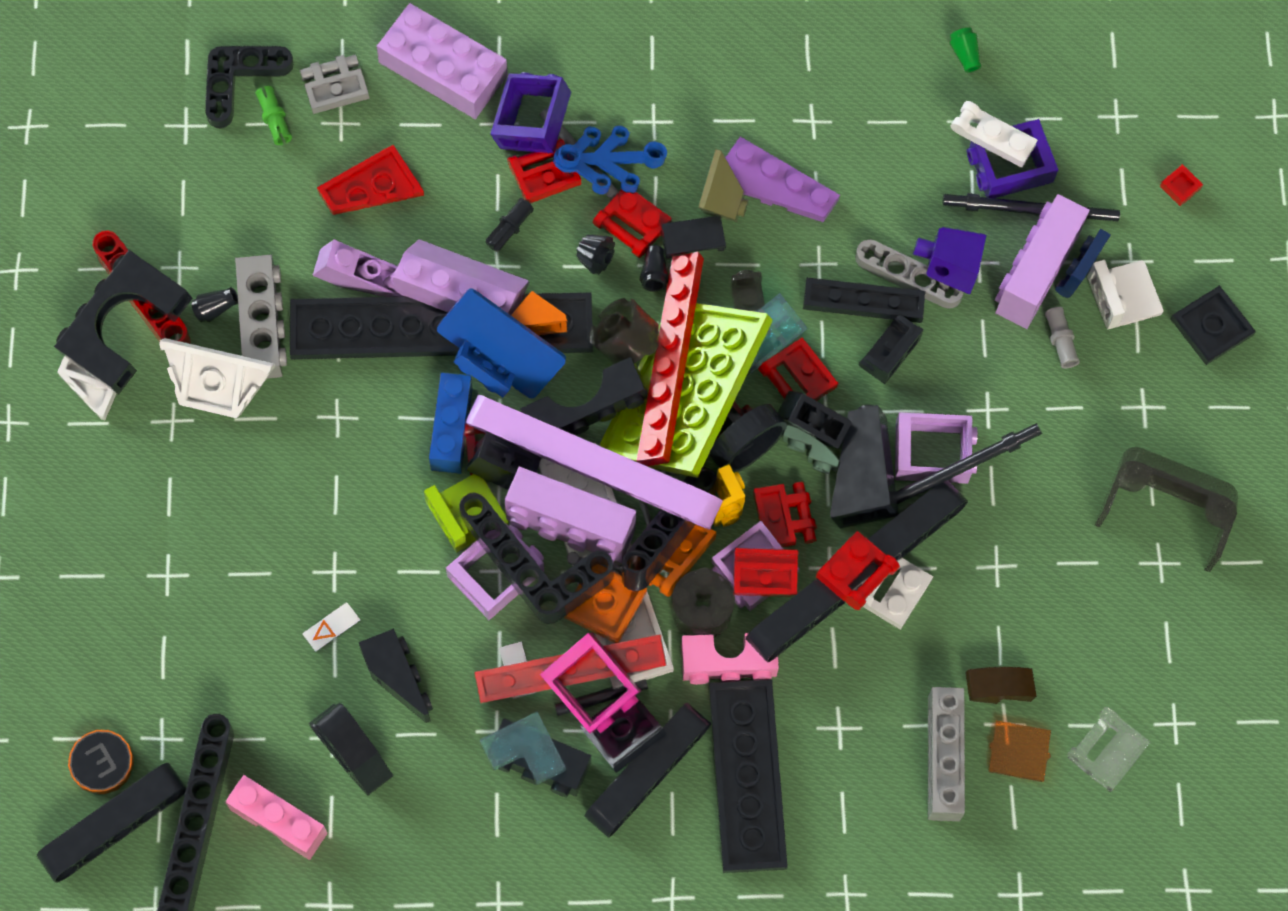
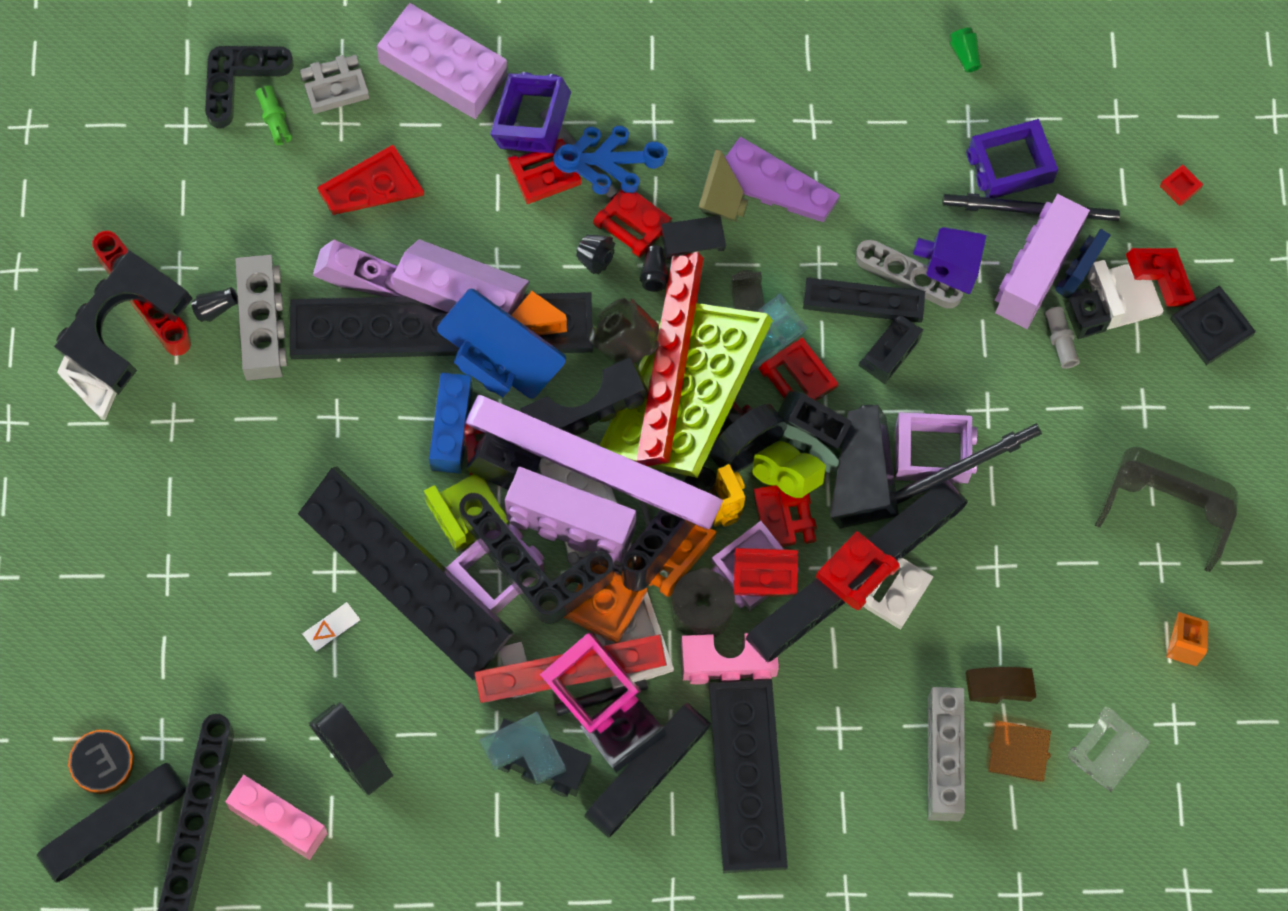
white wing [159,338,275,418] -> none
black slope [358,629,433,723] -> none
black axle [485,198,534,252] -> none
white plate [951,101,1037,168] -> none
none -> black plate [298,467,514,680]
none -> lime brick [752,441,826,498]
none -> black brick [1065,289,1111,339]
none -> red plate [1126,248,1196,306]
none -> orange slope [1166,612,1209,667]

